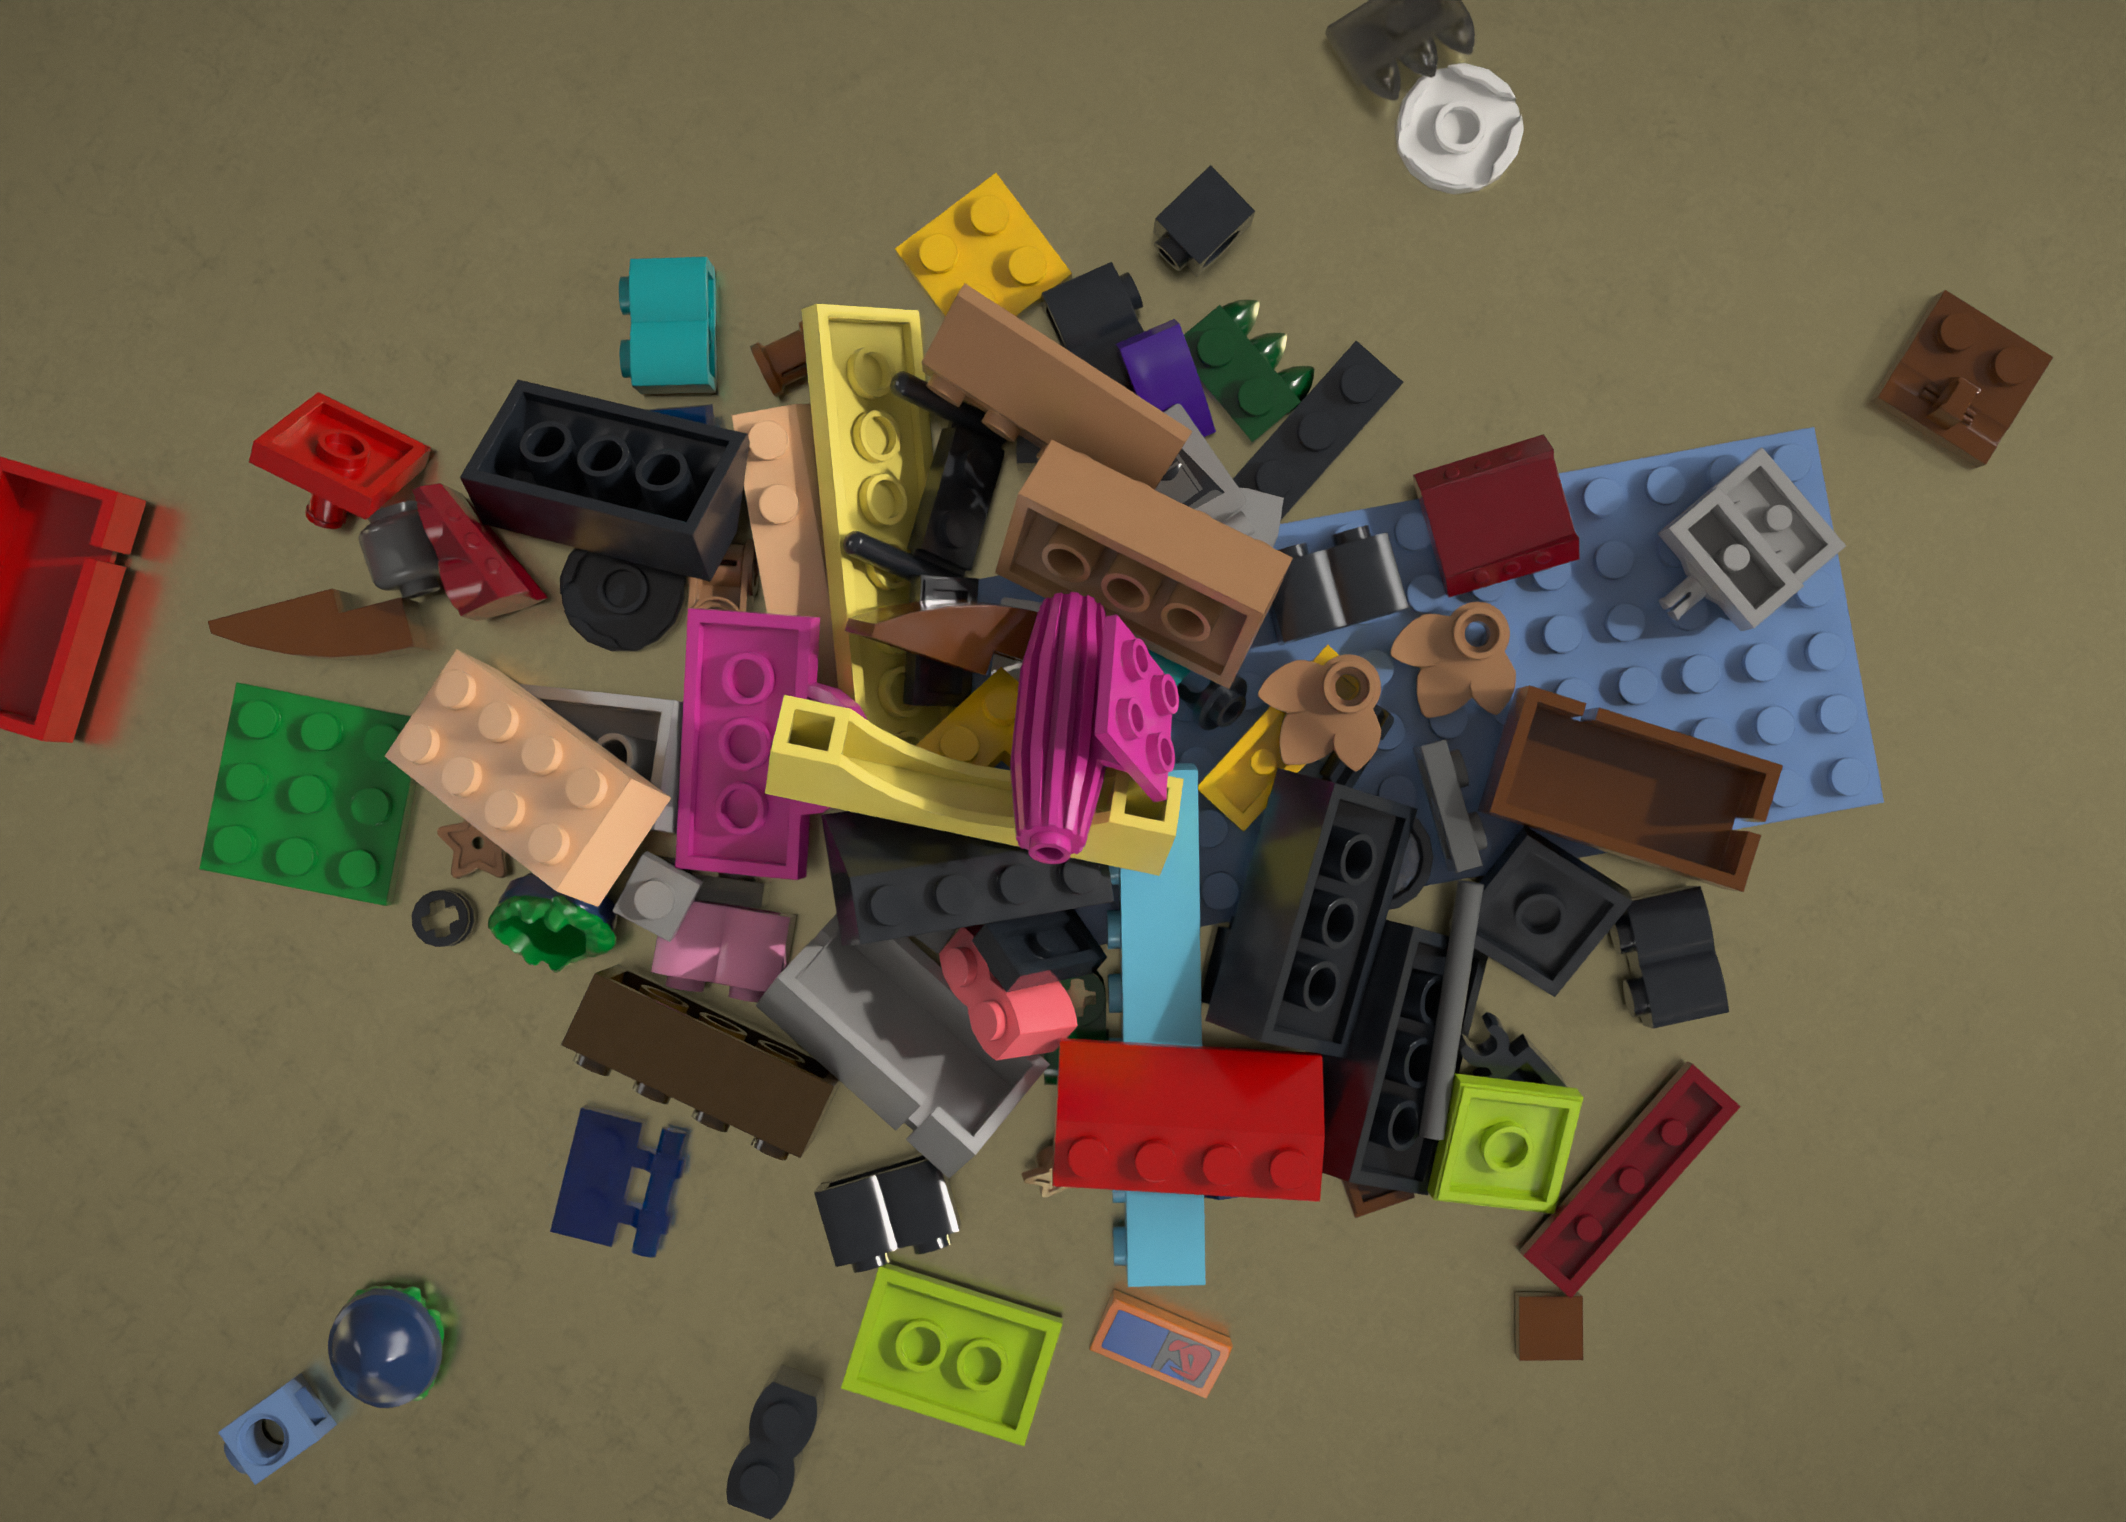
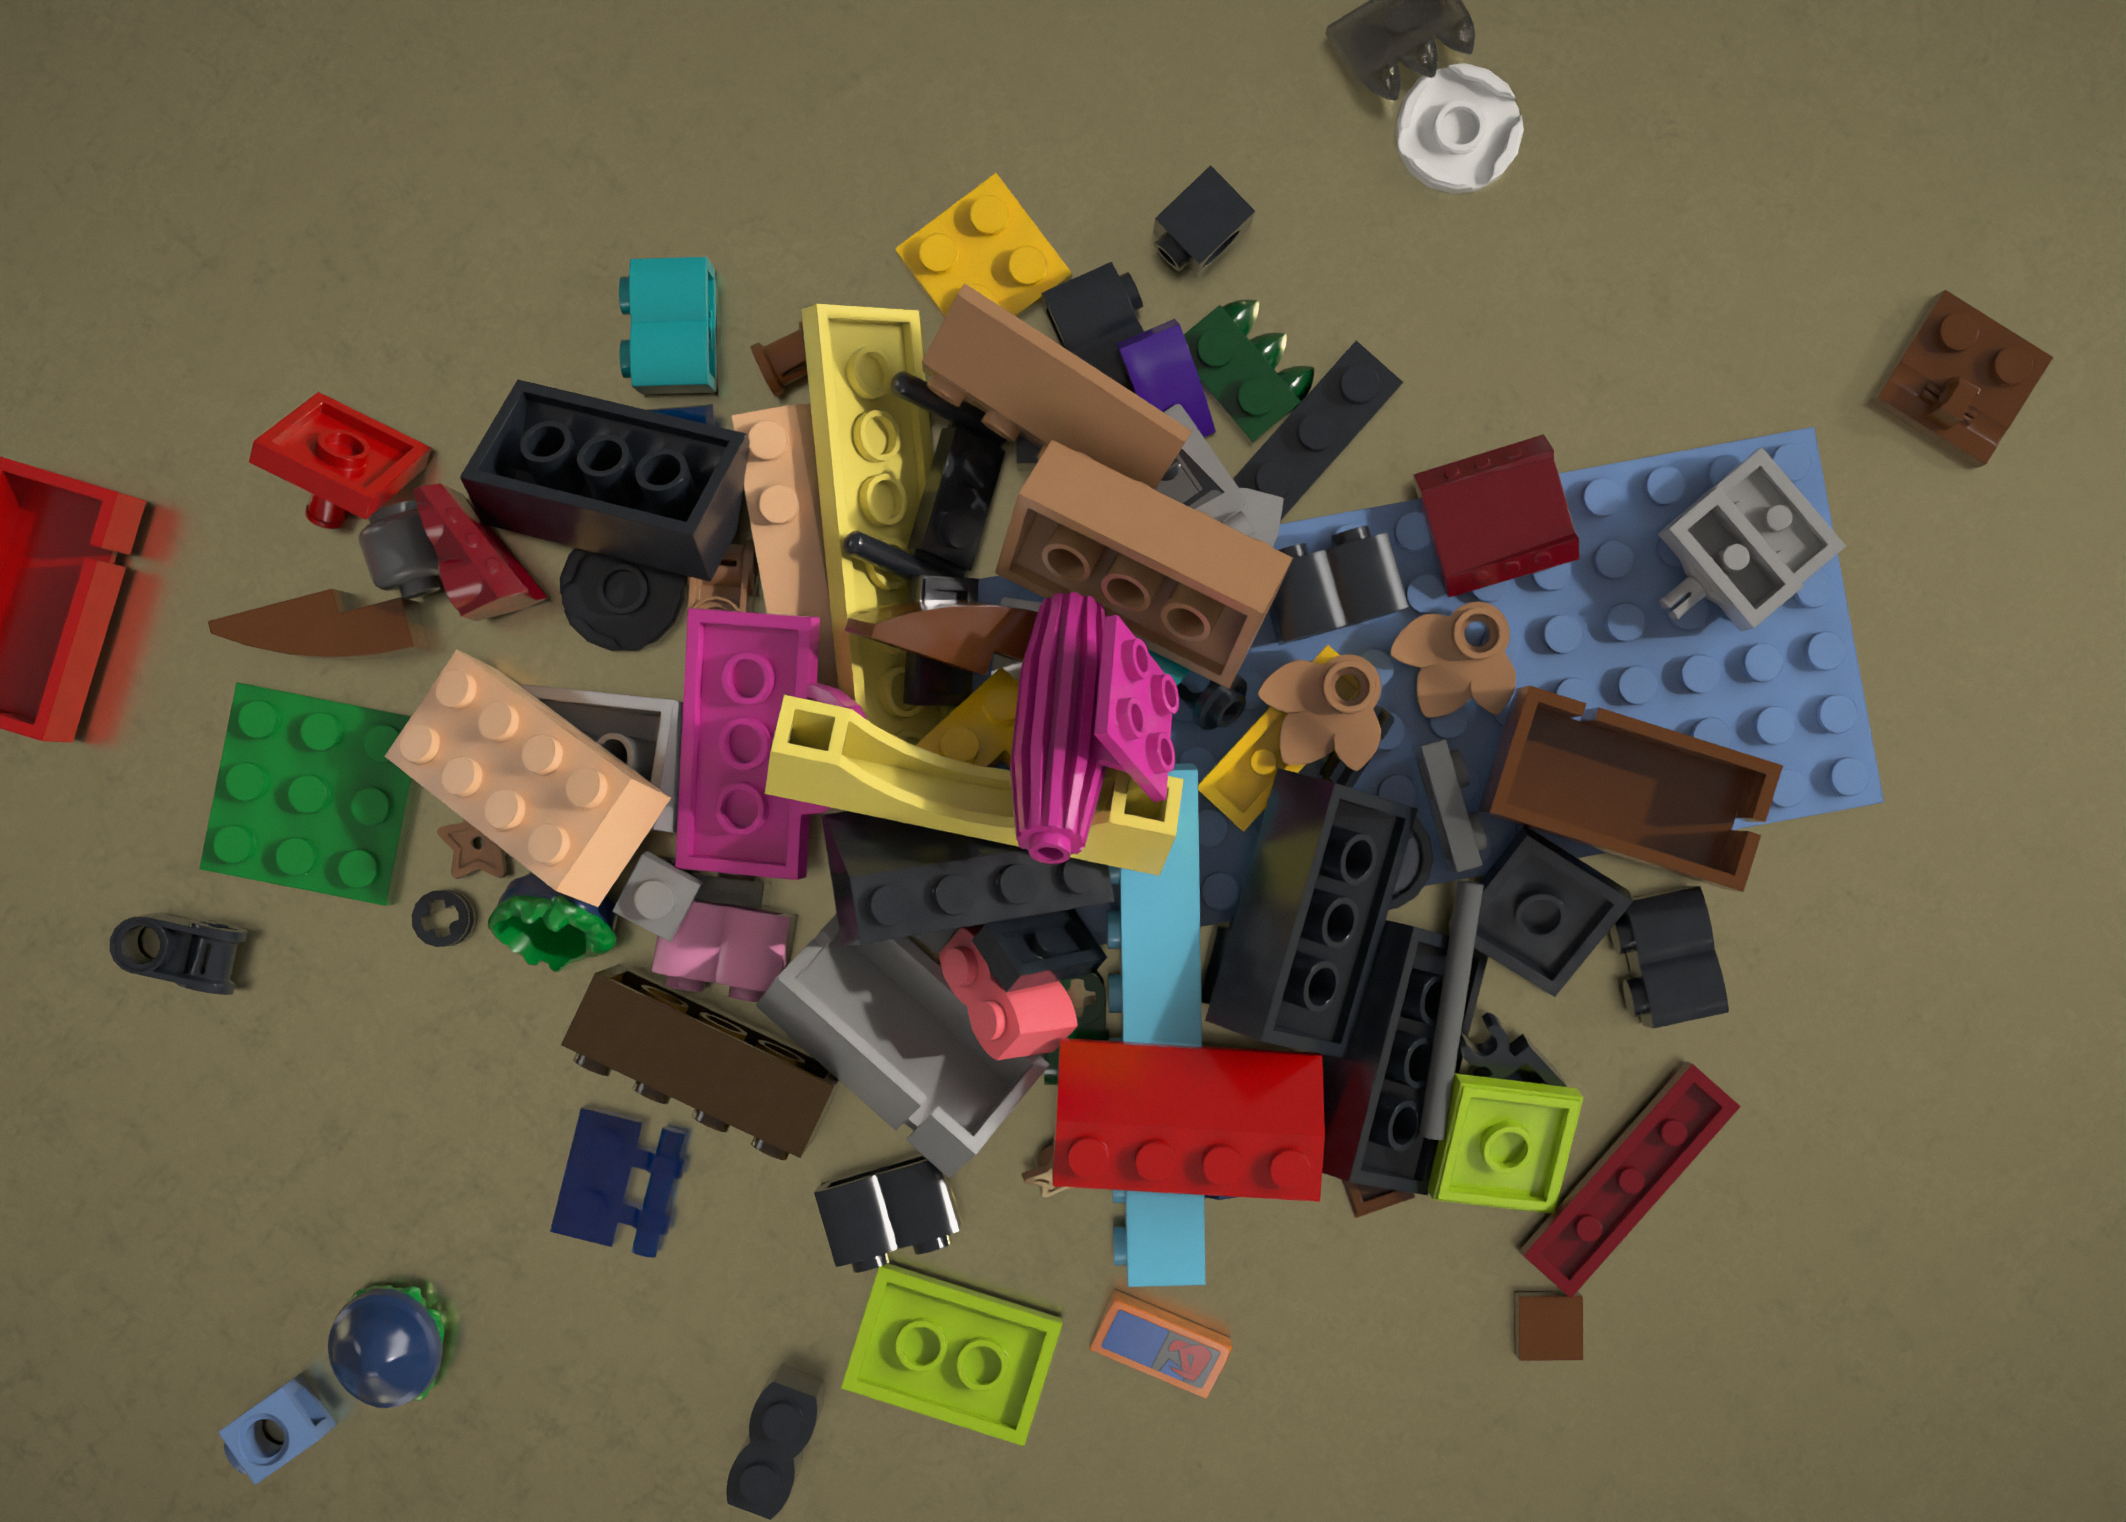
none -> black piece [109,913,248,995]

